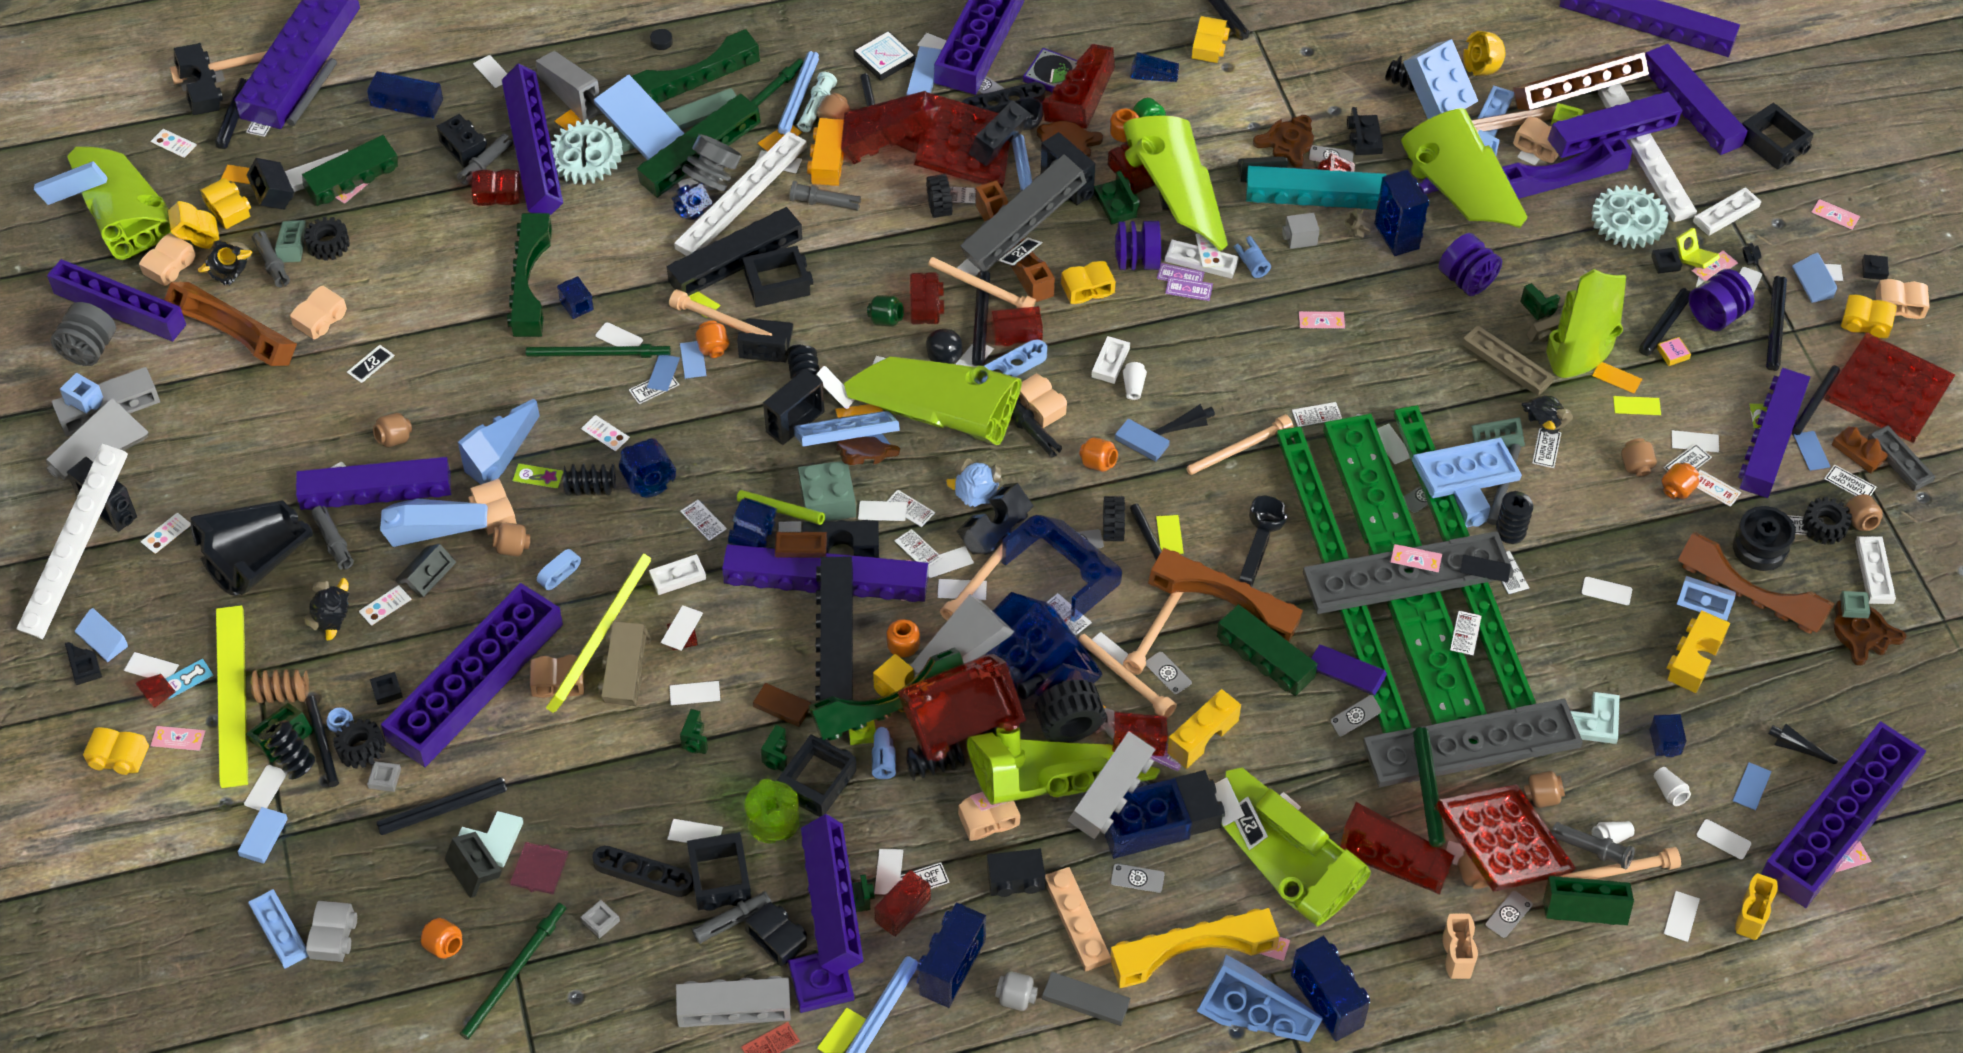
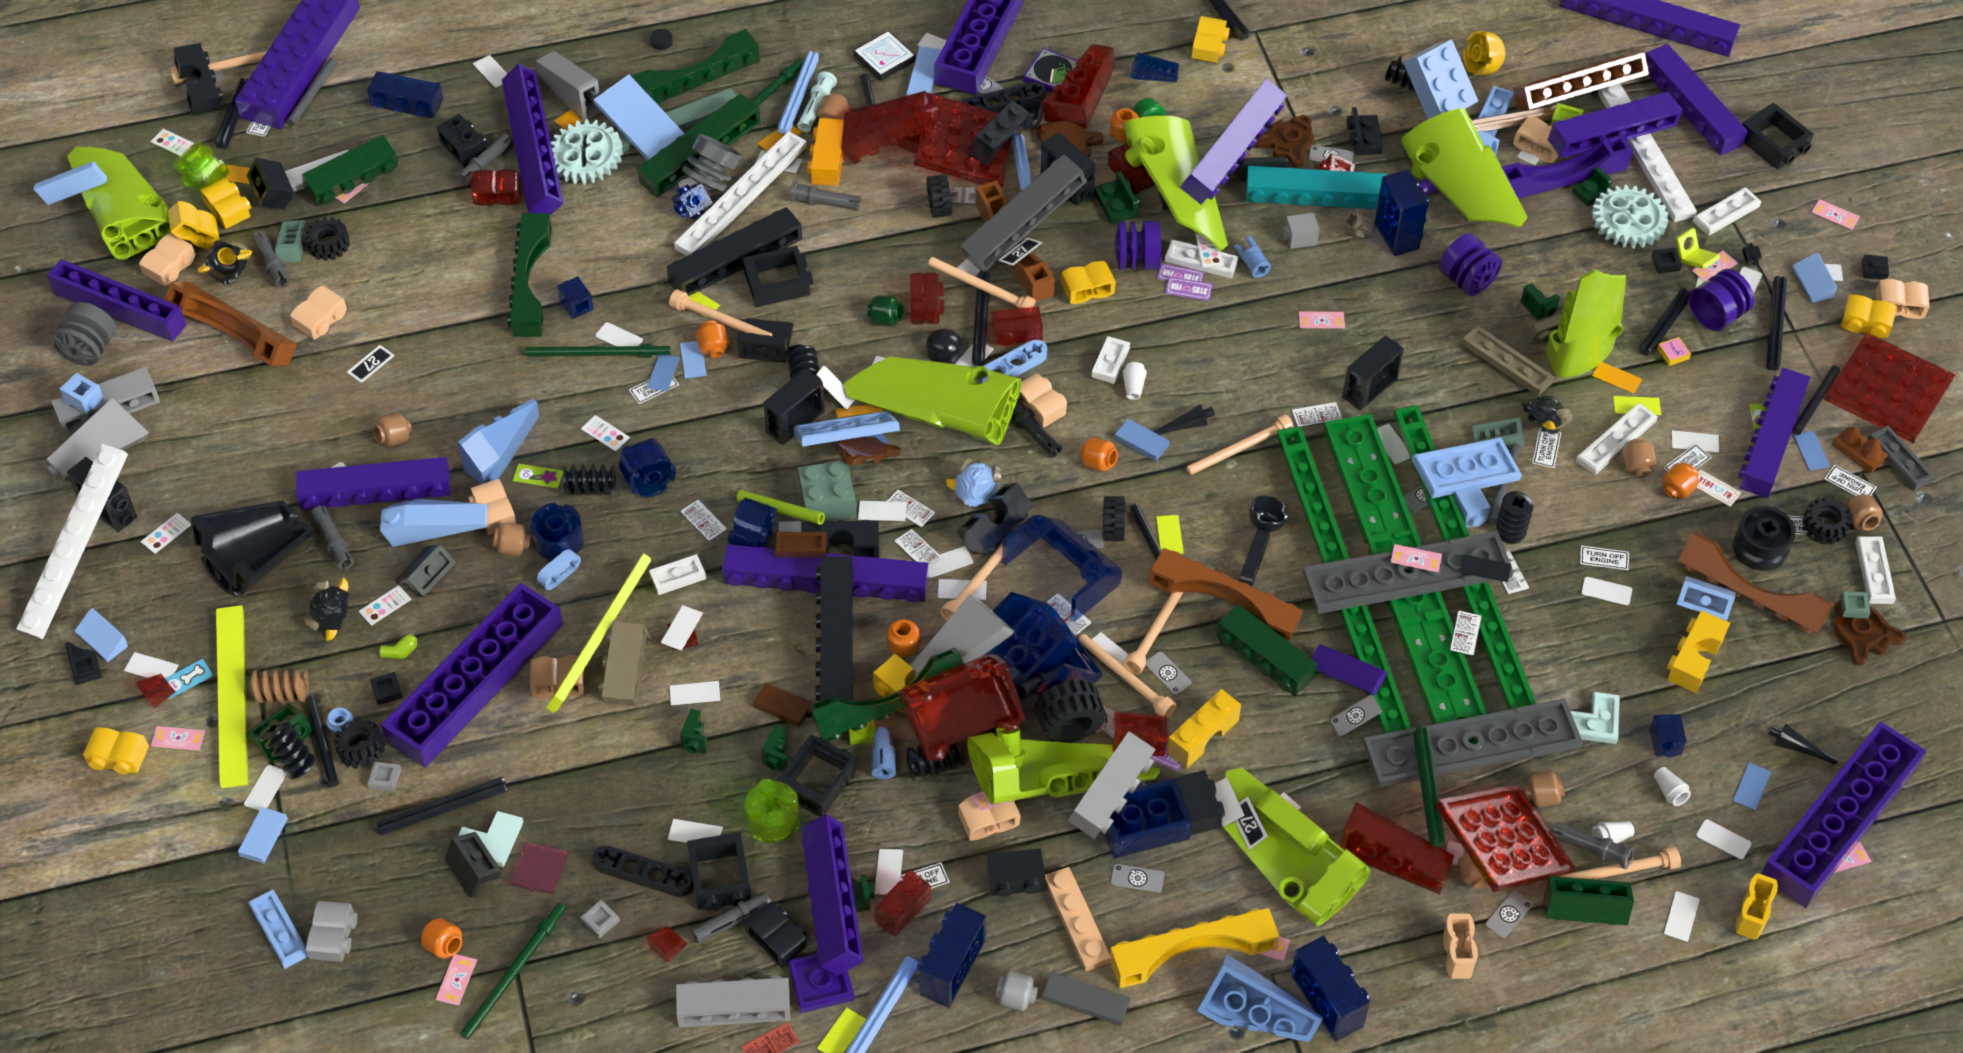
none -> clear neon green brick [172,142,230,194]
none -> lime arm [380,634,417,659]
none -> bright pink sticker [436,954,477,1006]
none -> clear blue brick [530,503,584,562]
none -> clear red slope [647,926,687,962]
none -> brick [1180,78,1287,205]
none -> black window [1342,335,1404,411]
none -> dark green bracket [1572,167,1612,207]
none -> white tile [1576,403,1658,475]
none -> white sticker [1580,546,1629,570]

